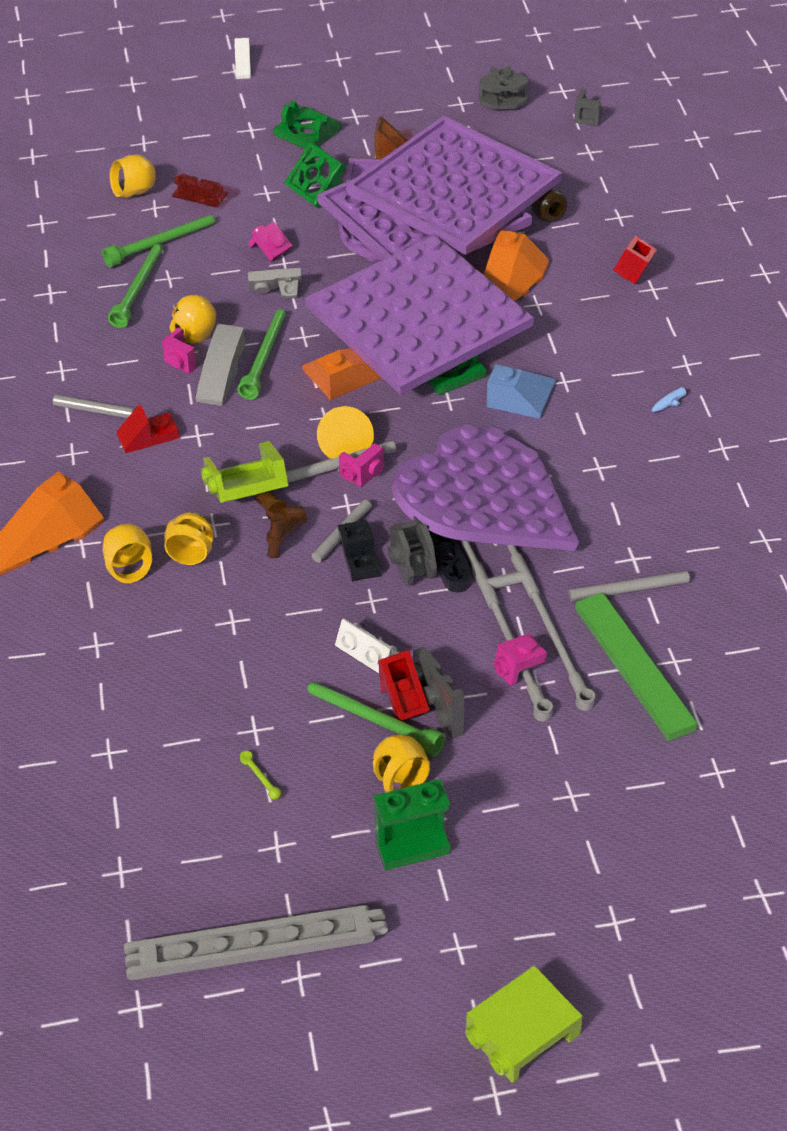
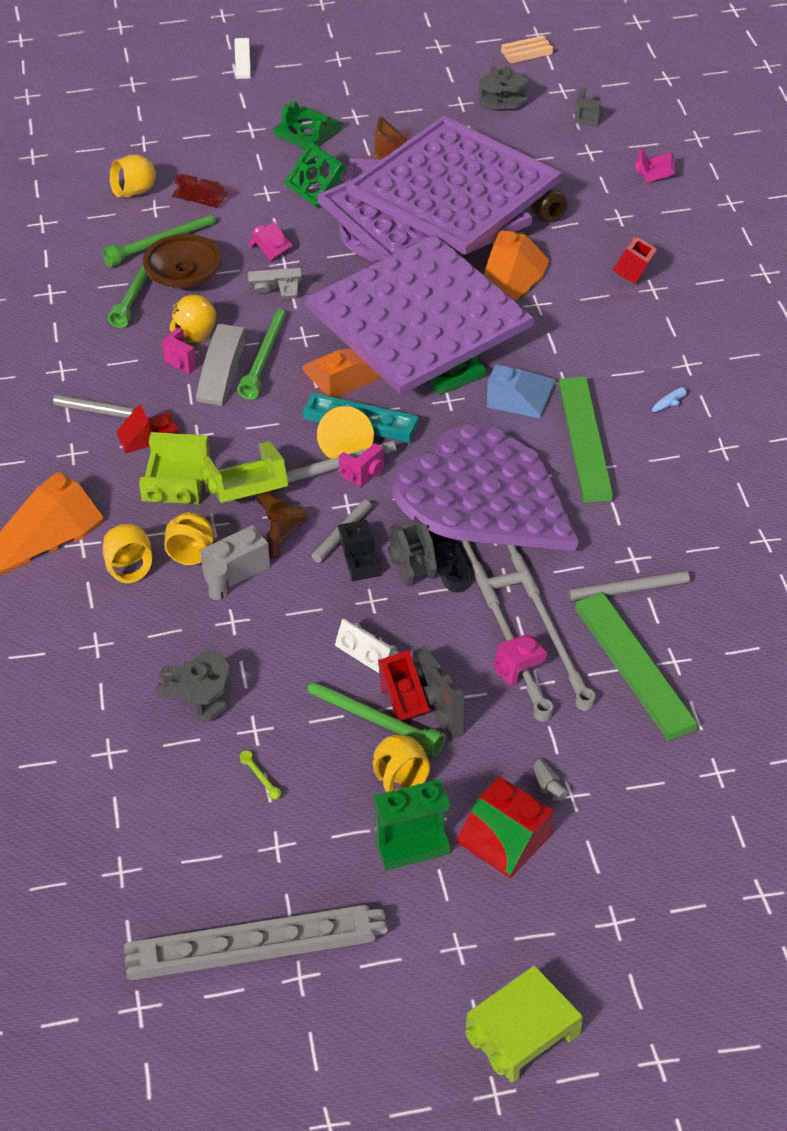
none -> lime panel [139,432,210,504]
none -> reddish brown dish [143,234,222,288]
none -> dark grey hinge [155,650,231,721]
none -> light grey hinge [200,525,270,600]
none -> teal plate [303,393,419,443]
none -> red slope [457,776,554,879]
none -> light nougat tile [501,35,553,64]
none -> light grey bar [533,758,568,801]
none -> bright green tile [558,377,613,503]
none -> dark pink bracket [635,149,675,183]

